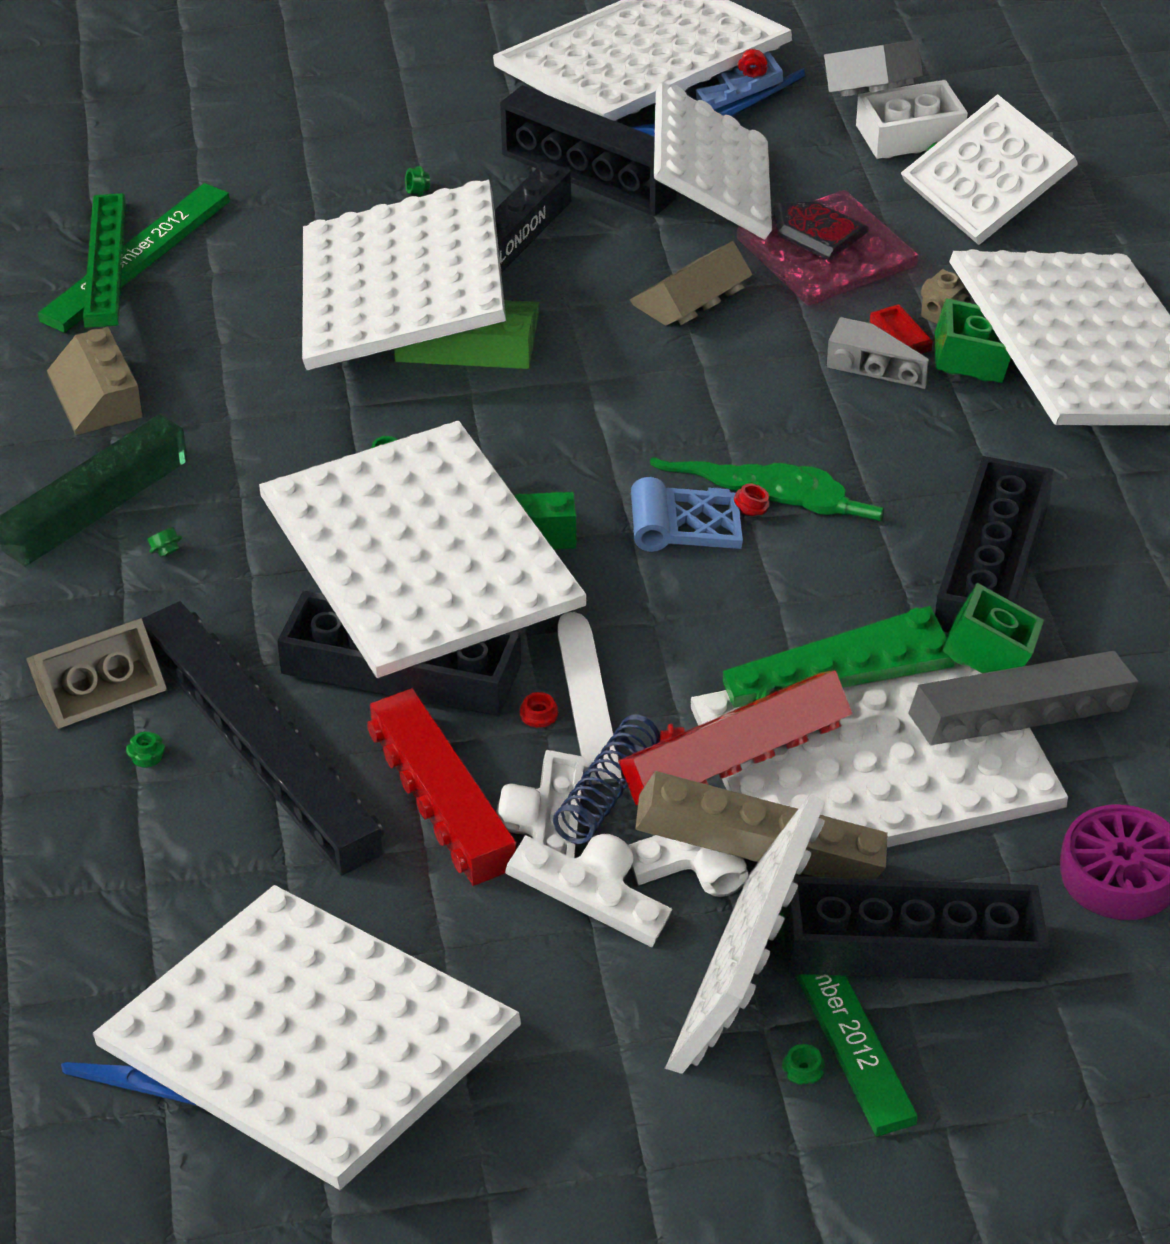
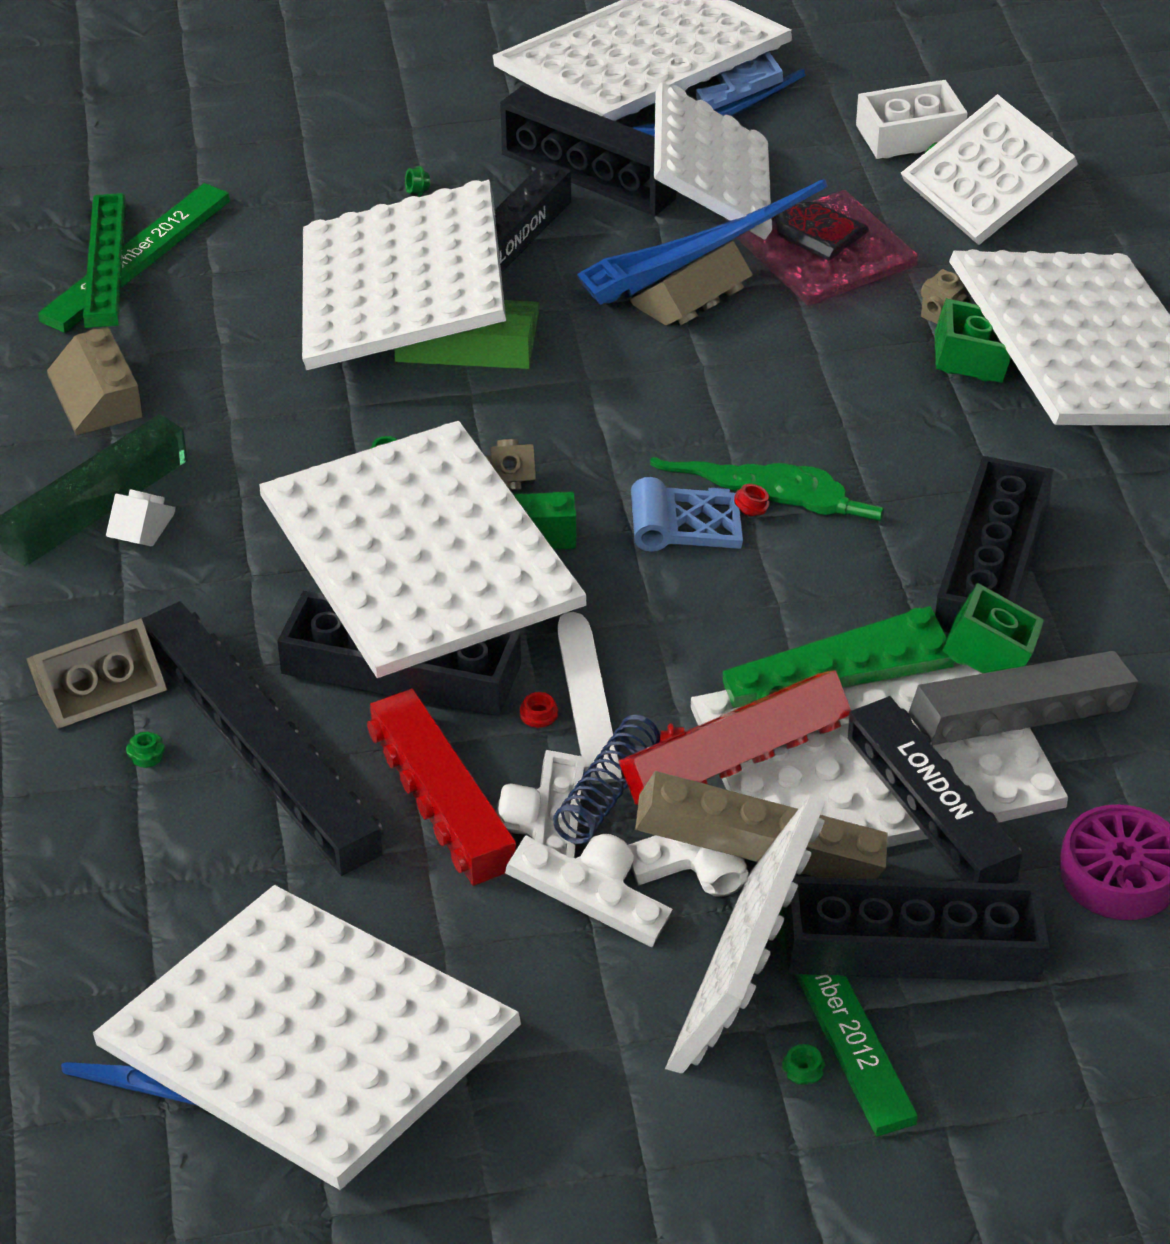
green plate [147,527,182,558] -> none
red plate [738,49,768,78] -> none
light grey brick [824,39,923,97] -> none
light grey slope [827,317,929,389] -> none
red tile [870,304,933,354] -> none
none -> white slope [106,489,176,546]
none -> dark tan brick [485,439,536,490]
none -> blue plate [577,179,828,305]
none -> black brick [847,696,1022,884]

